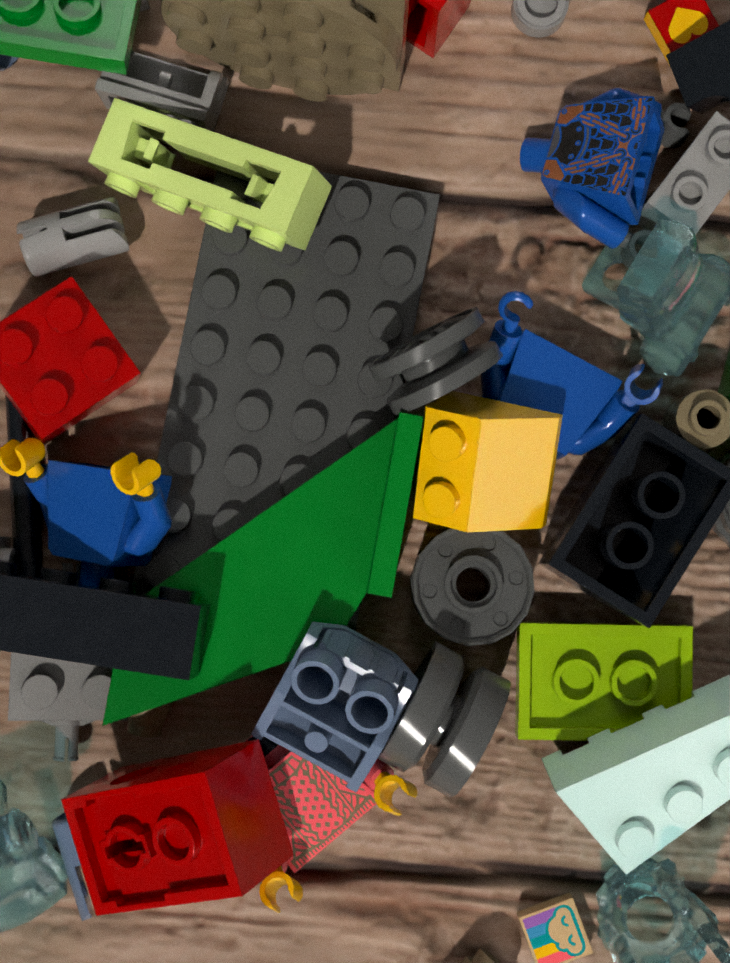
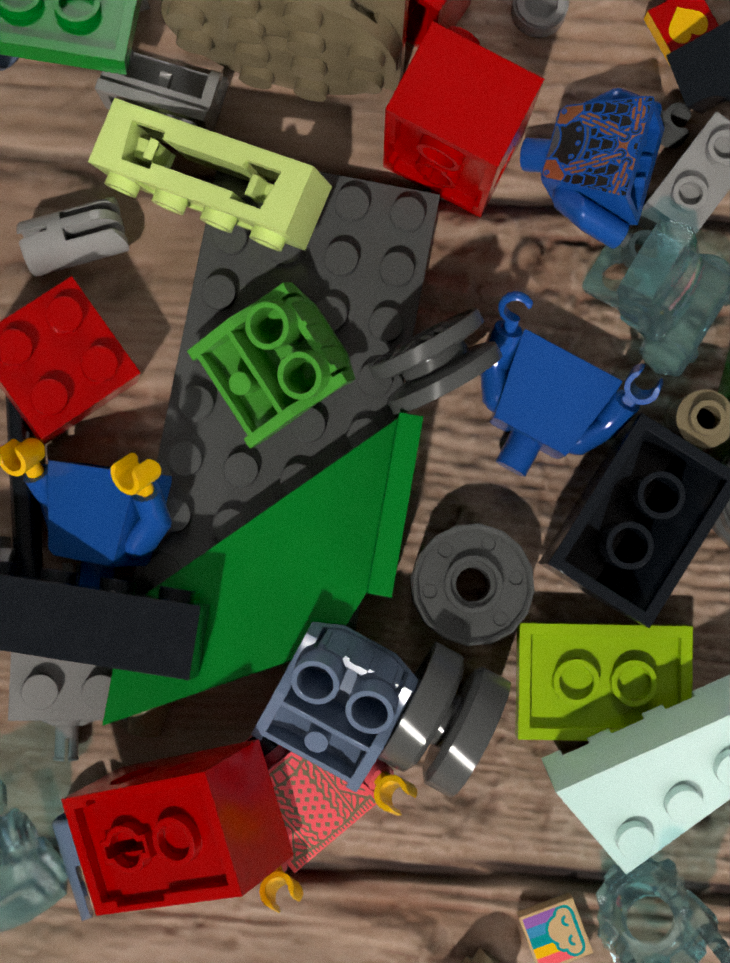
yellow slope [413,391,563,533] -> none
none -> bright green slope [187,282,356,448]
none -> red piece [383,21,545,218]

